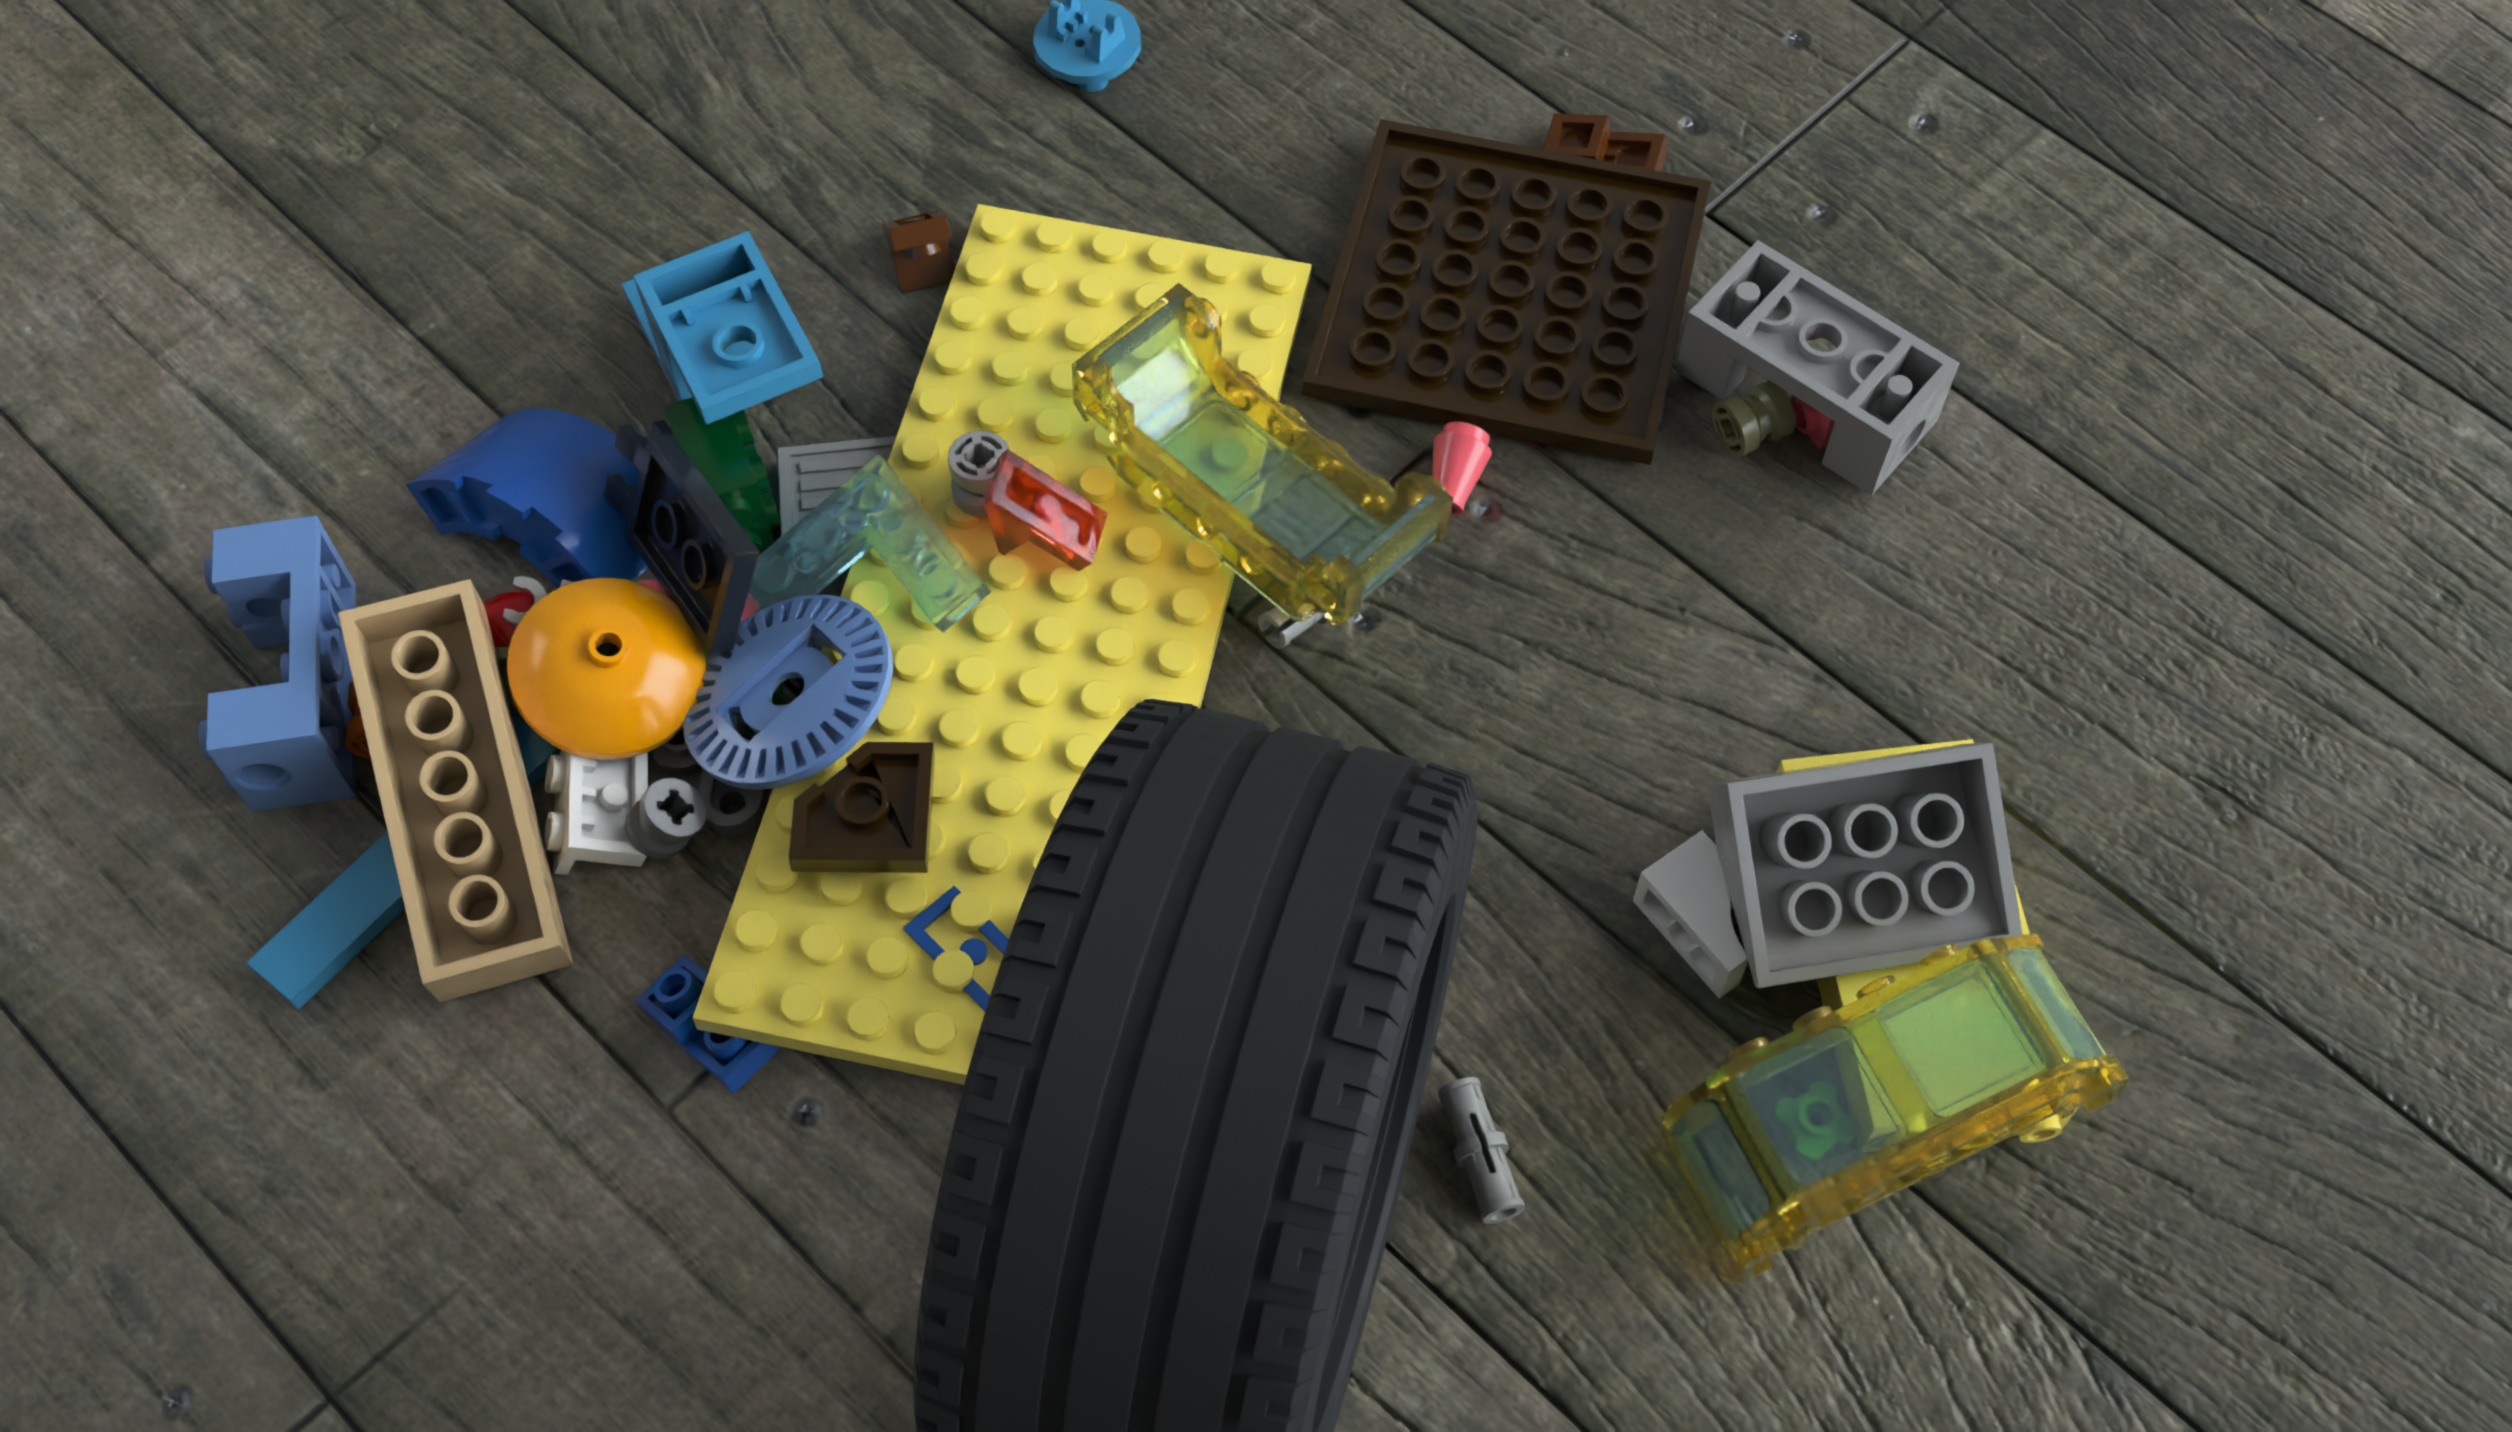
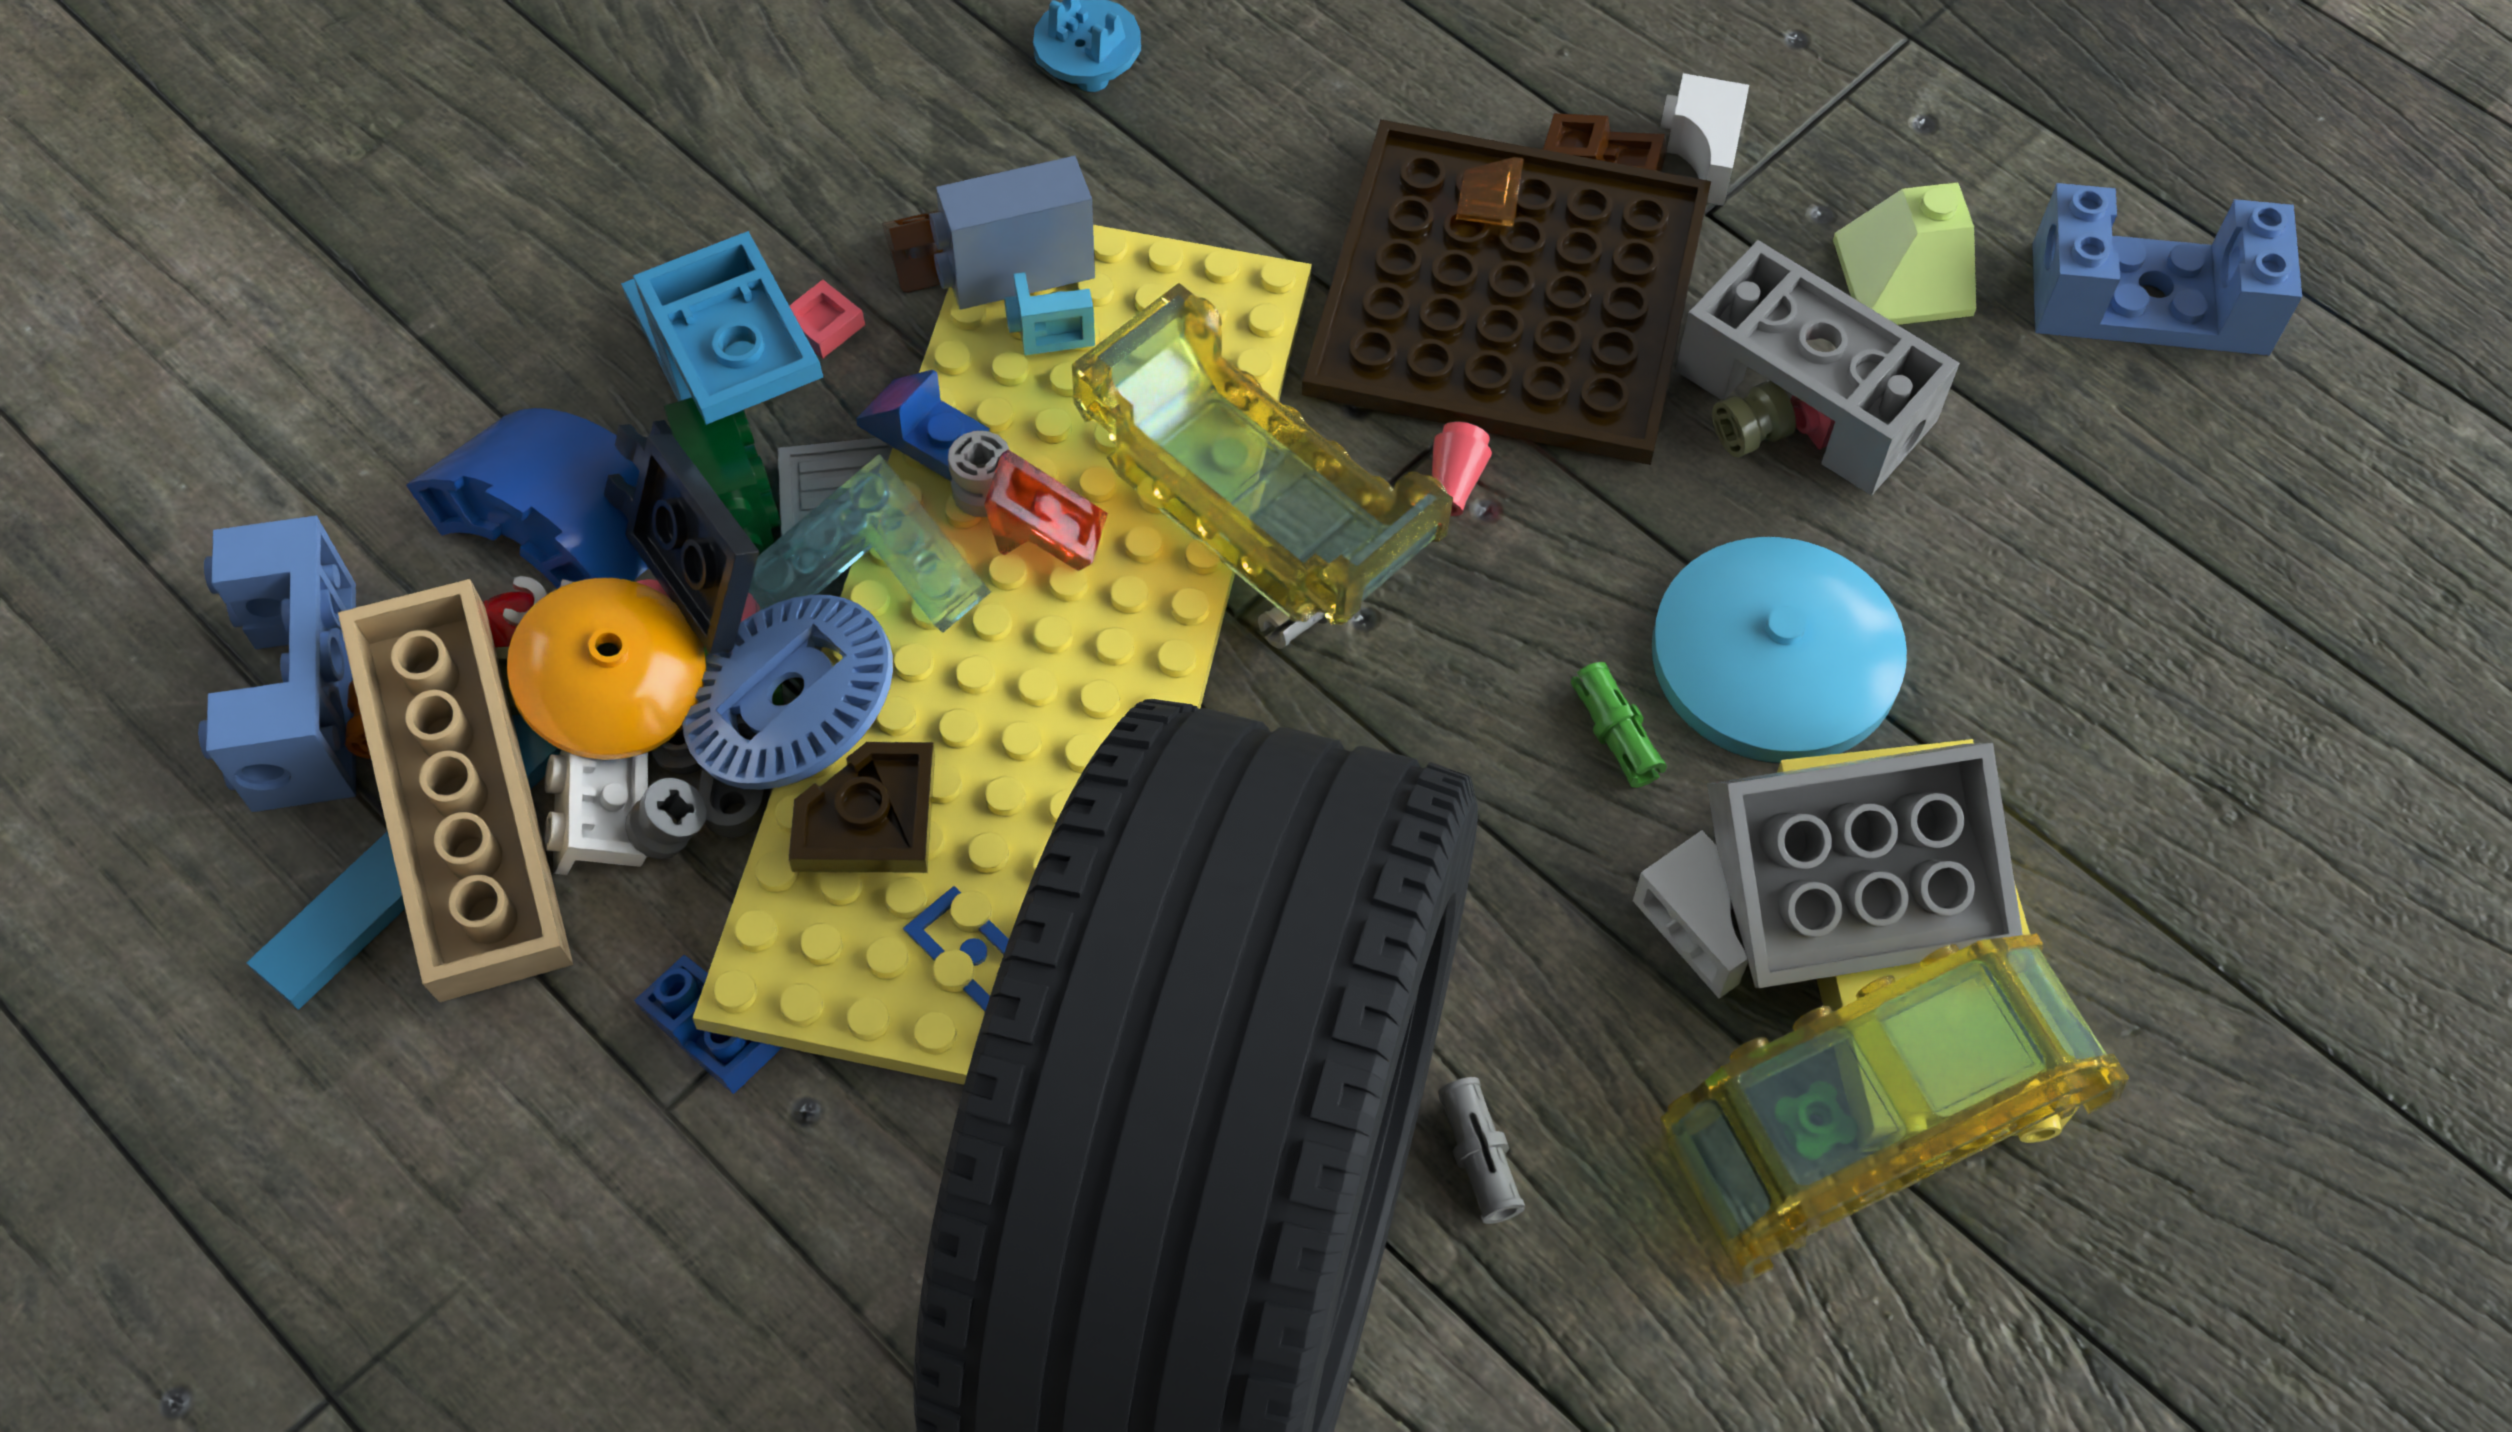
none -> coral plate [789,279,865,359]
none -> blue slope [856,370,990,482]
none -> sand blue brick [929,156,1095,310]
none -> medium azure bracket [1004,272,1095,355]
none -> clear orange slope [1456,157,1524,227]
none -> bright green pin [1570,662,1667,788]
none -> medium azure dish [1652,537,1907,763]
none -> white arch [1660,73,1749,206]
none -> yellowish green slope [1833,182,1976,325]
none -> medium blue plate [2032,183,2302,356]

